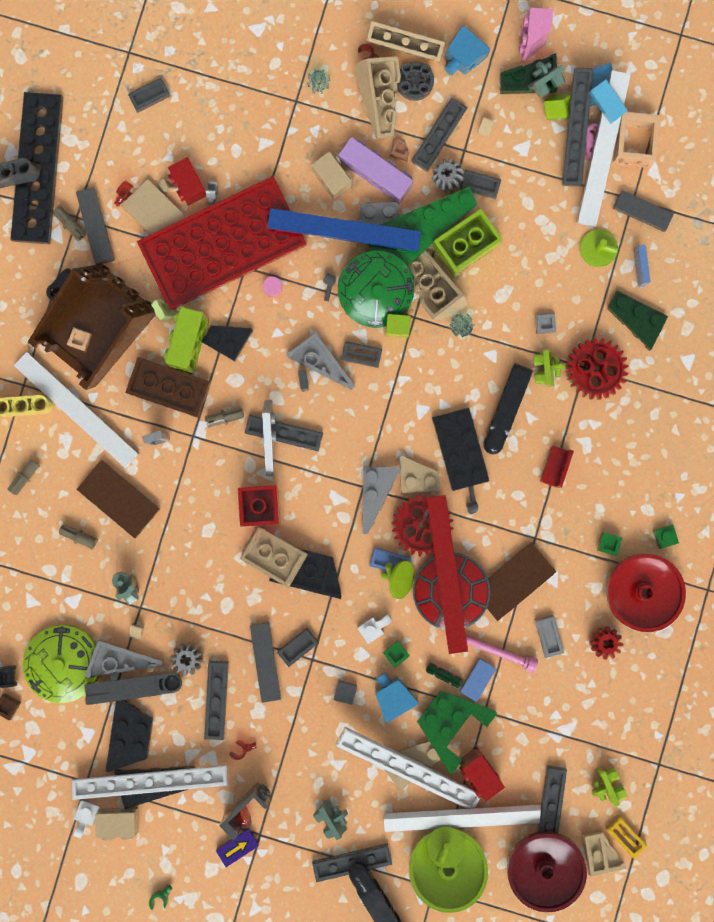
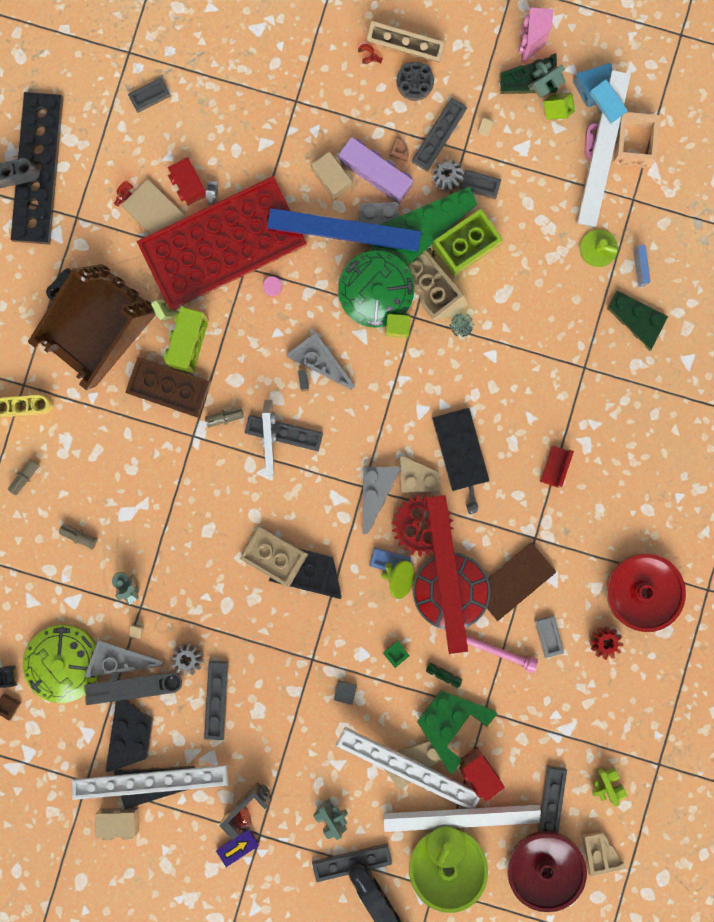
white tile [14,352,139,468] -> none
dark tan axle [53,206,86,241] -> none
light nougat tile [67,327,93,352] -> none
white plate [73,799,101,838] -> none
dark grey tile [76,187,114,265] -> none
reddish brown tile [76,460,160,538] -> none
light grey tile [142,430,170,446] -> none
green piece [149,885,172,910] -> none
tan piece [157,177,177,194] -> none
black wing [202,326,253,362] -> none
clear red piece [229,740,257,760] -> none
red brick [238,485,281,527] -> none
dark grey tile [250,622,281,703] -> none
dark grey tile [277,628,319,667] -> none
clear light blue gear [307,68,330,94] -> none
dark grey hand [323,273,336,302] -> none
dark grey tile [341,341,382,368] -> none
tan wedge [355,56,401,138] -> none
white plate [357,614,392,644] -> none
dark azure torso [375,672,419,723] -> none
dark azure torso [444,25,490,76] -> none
medium blue tile [460,658,496,702] -> none
black piece [483,363,533,455] -> none
lime hips [534,350,566,386] -> none
light grey tile [535,313,557,334] -> none
dark grey tile [562,68,594,187] -> none
red gear [565,338,629,400] -> none
green plate [597,532,622,556] -> none
yellow tile [605,815,648,859] -> none
dark grey tile [613,190,674,232] -> none
green plate [653,525,679,549] -> none

